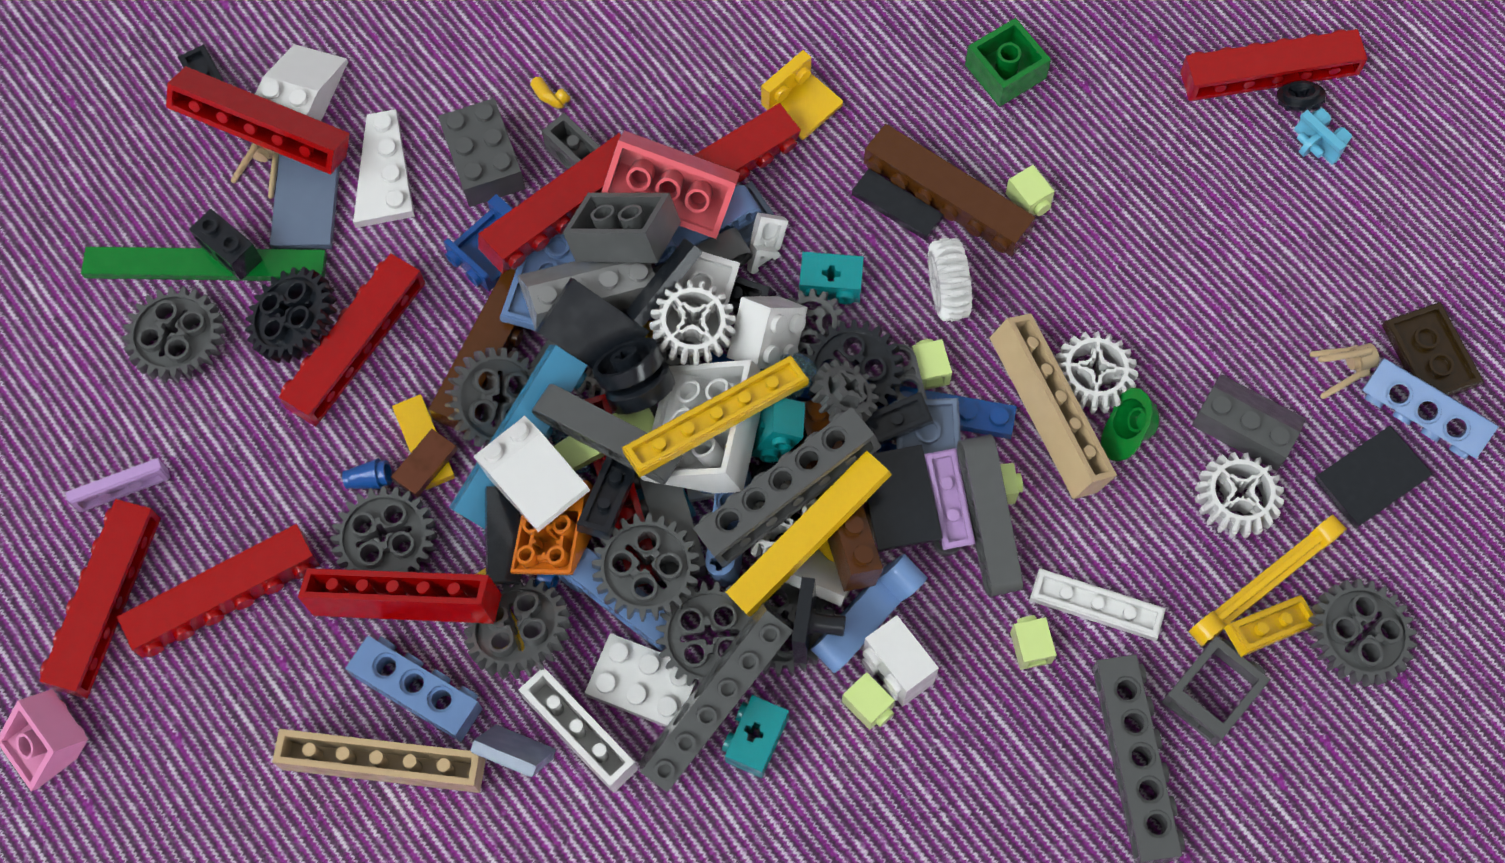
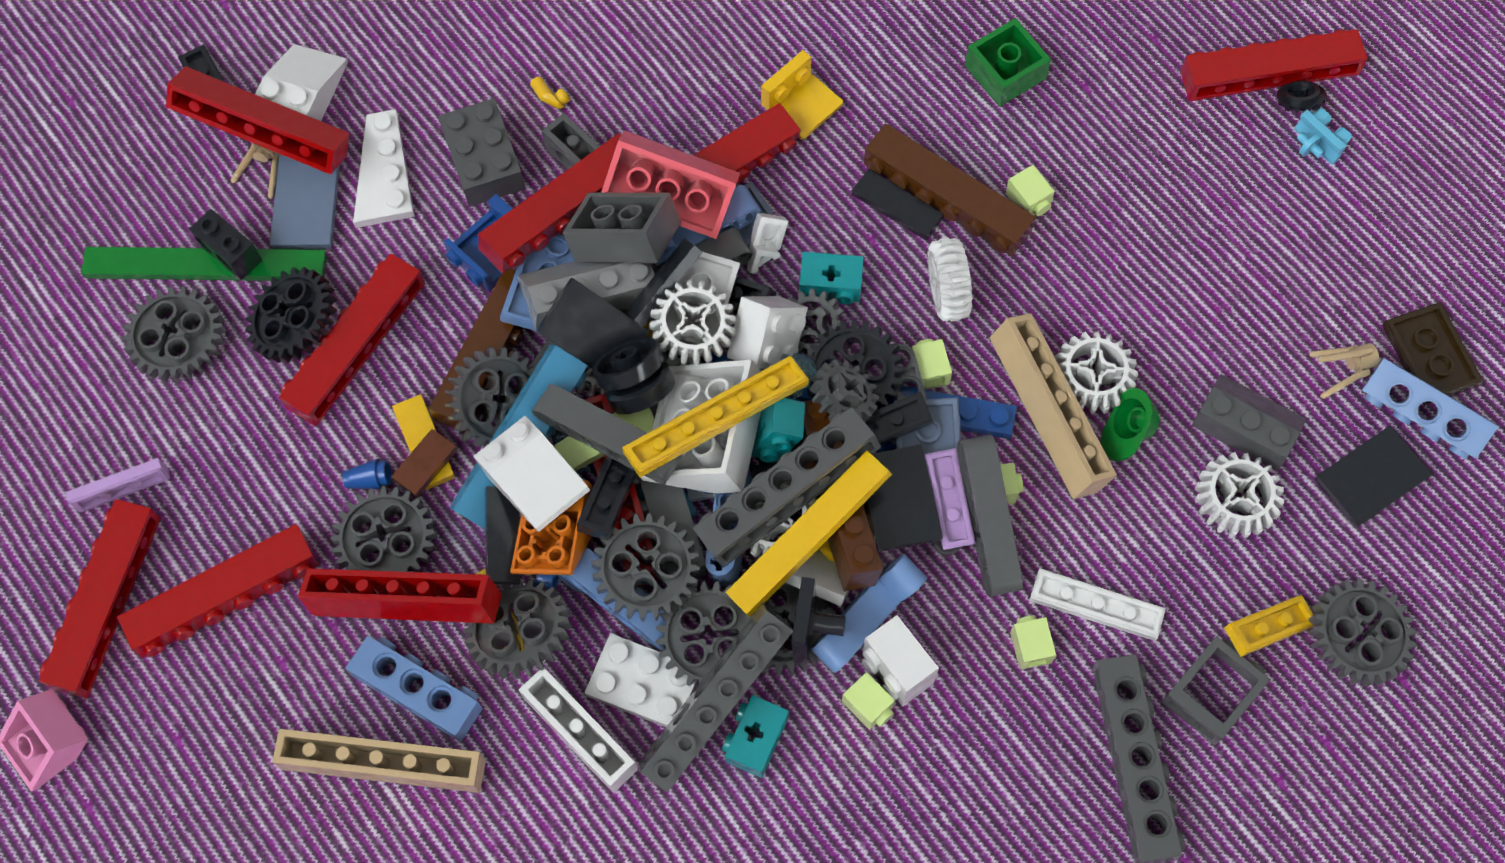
sand blue tile [470,724,556,777] -> none
yellow piece [1189,515,1347,647] -> none

